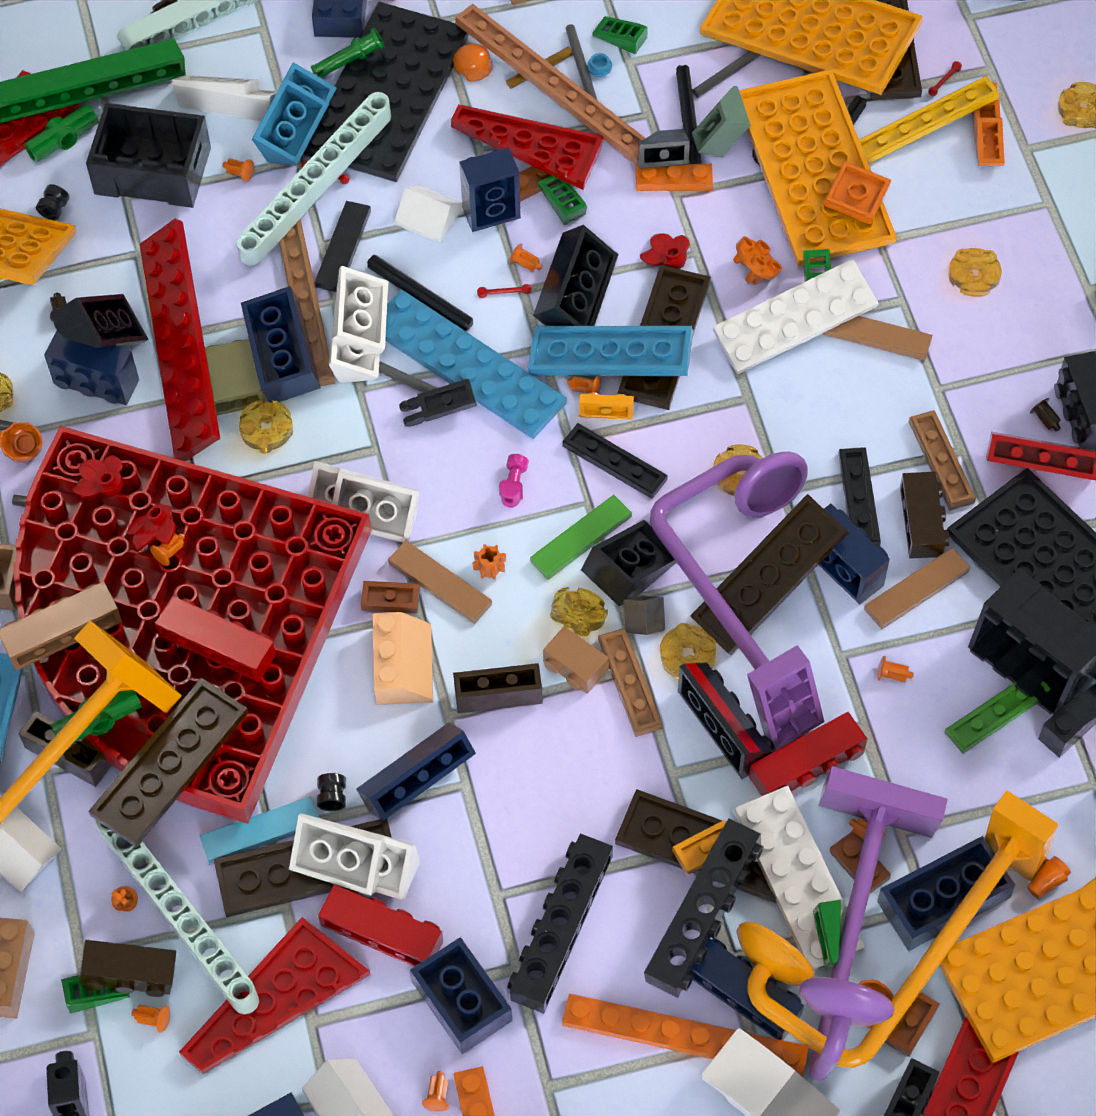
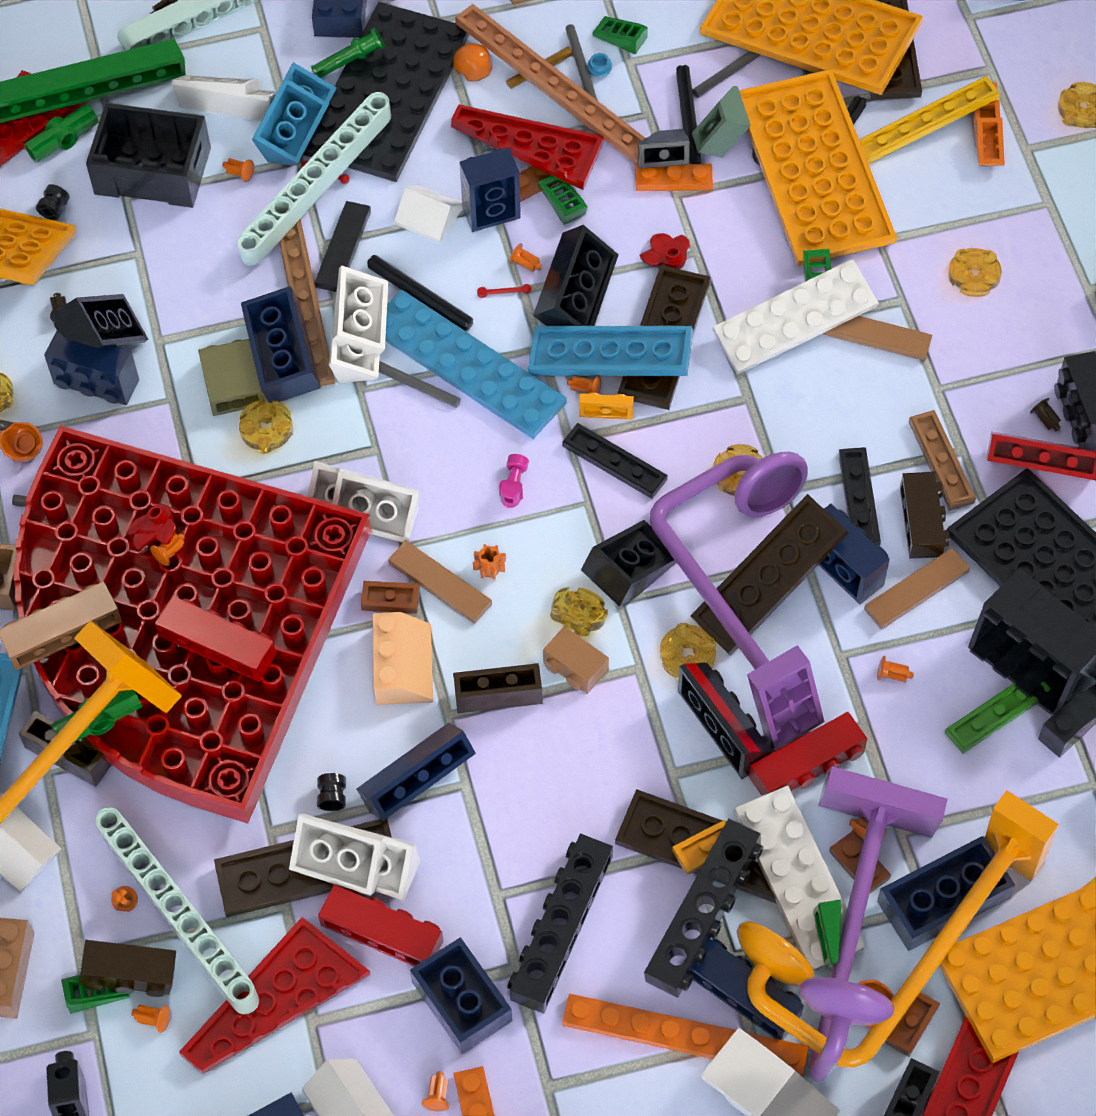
red plate [72,455,123,498] -> none
dark brown plate [88,678,248,847] -> none
red plate [139,218,221,461] -> none
medium azure tile [199,796,319,865] -> none
black hinge [399,379,477,427] -> none
bright green tile [530,494,632,580] -> none
medium nougat tile [598,628,663,737] -> none
flat silver panel [624,595,665,635] -> none
orange plate [733,236,782,285] -> none
orange plate [823,161,892,225] -> none
red hinge [928,61,962,96] -> none
orange cone [1027,856,1071,900] -> none

